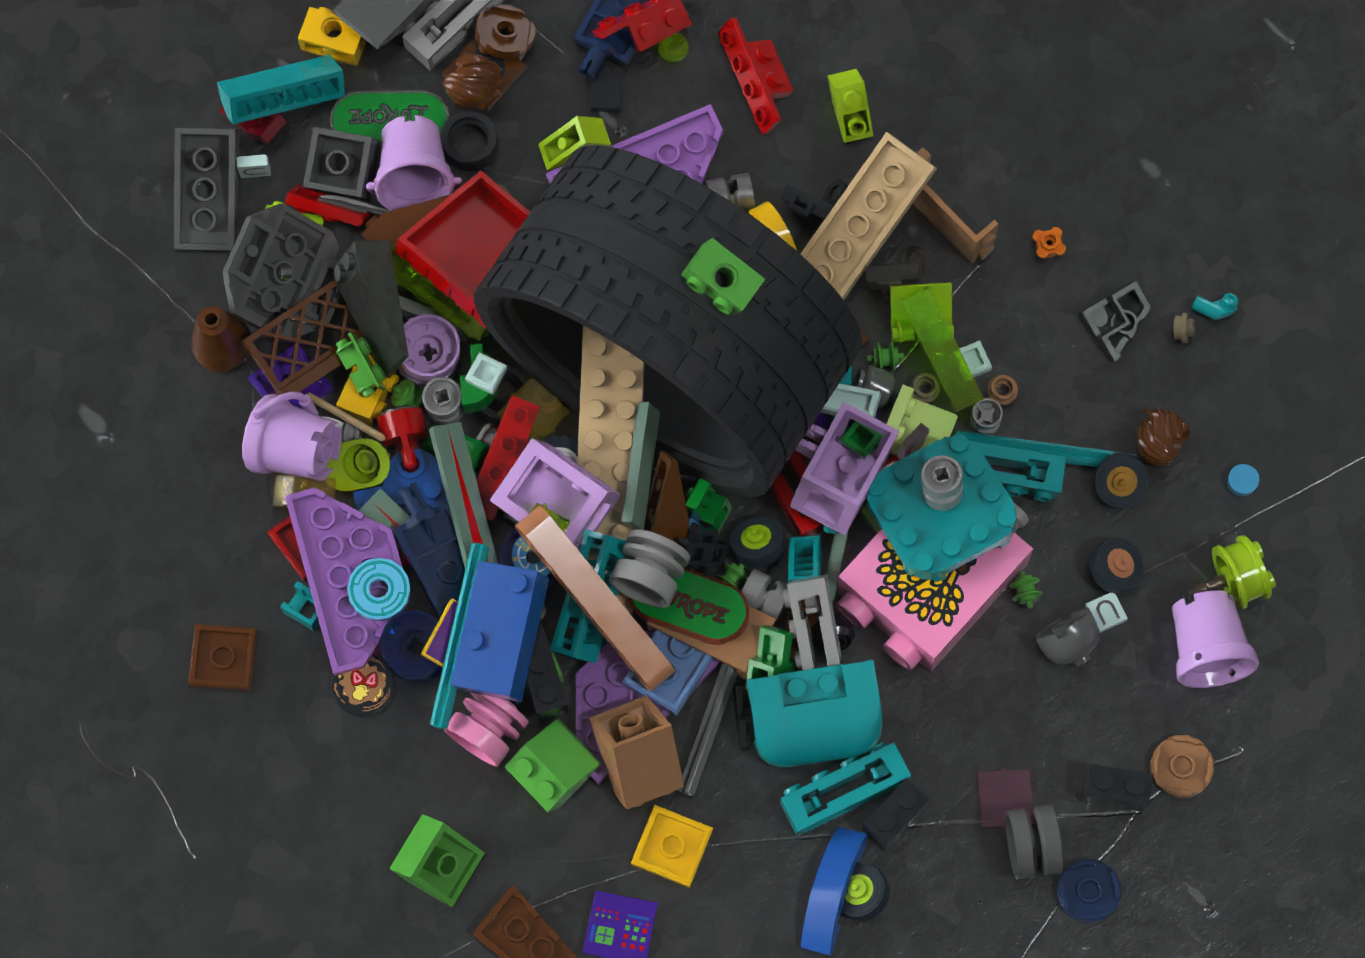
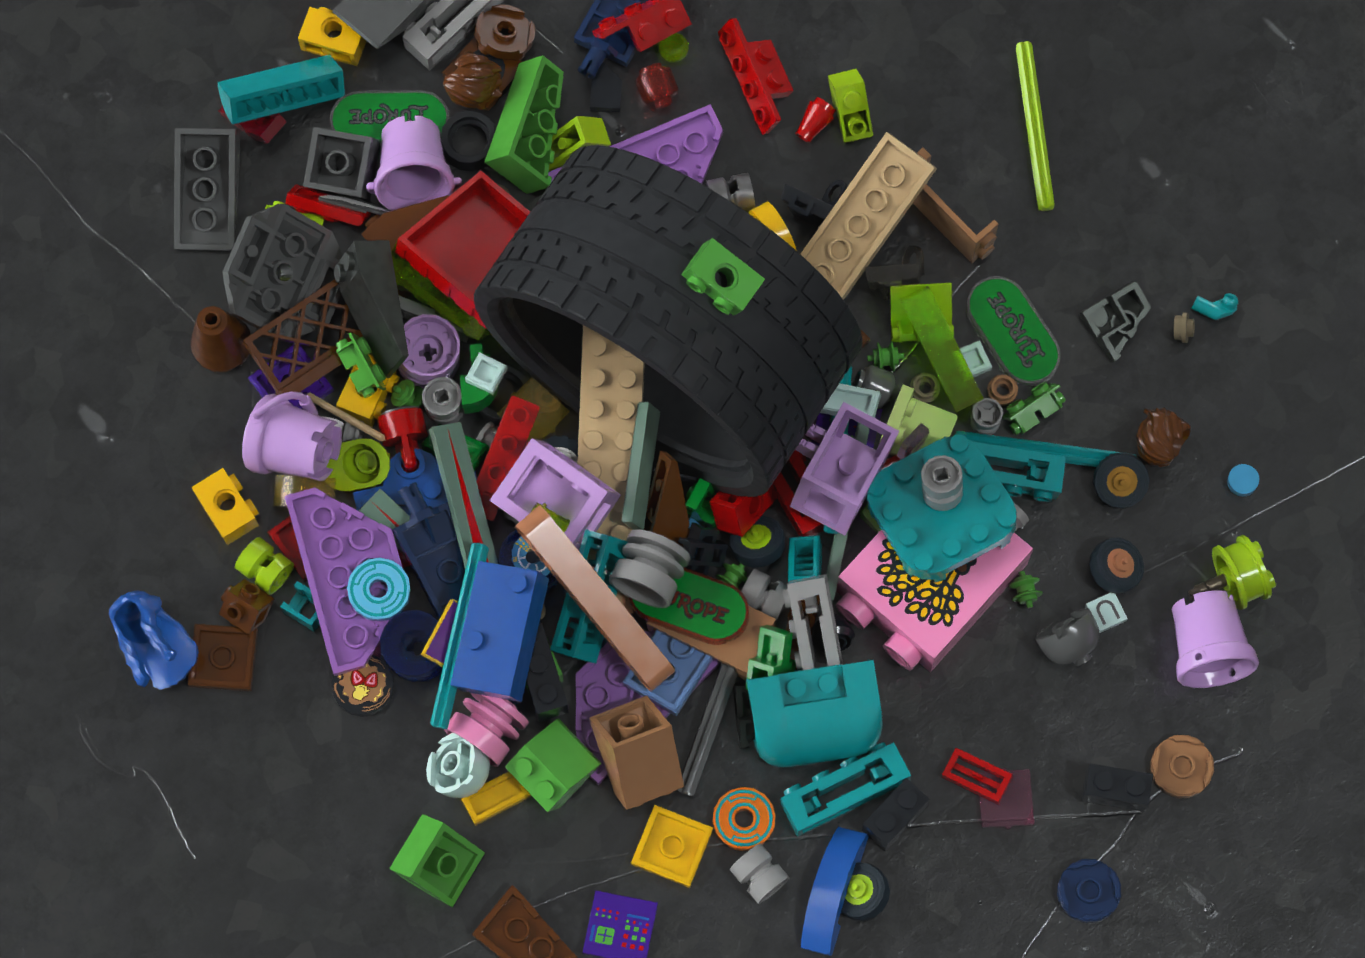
light aqua tile [237,154,271,178] -> none
green slope [840,421,883,460] -> none
dark grey wheel [1005,805,1063,880] -> none
orange plate [1033,227,1066,259] -> none
none -> blue hair [109,591,199,690]
none -> yellow brick [191,468,259,545]
none -> reddish brown brick [219,579,274,634]
none -> lime wheel [235,537,294,595]
none -> light aqua cylinder [426,733,490,798]
none -> yellow tile [461,771,531,826]
none -> bright green wedge [485,55,564,194]
none -> clear red head [635,62,679,109]
none -> red brick [710,484,777,537]
none -> orange tile [712,787,776,851]
none -> light grey wheel [730,843,790,904]
none -> red cone [795,97,836,143]
none -> red tile [942,748,1013,805]
none -> green tile [966,276,1061,387]
none -> bright green hinge [1002,382,1066,435]
none -> lime axle [1016,41,1055,211]

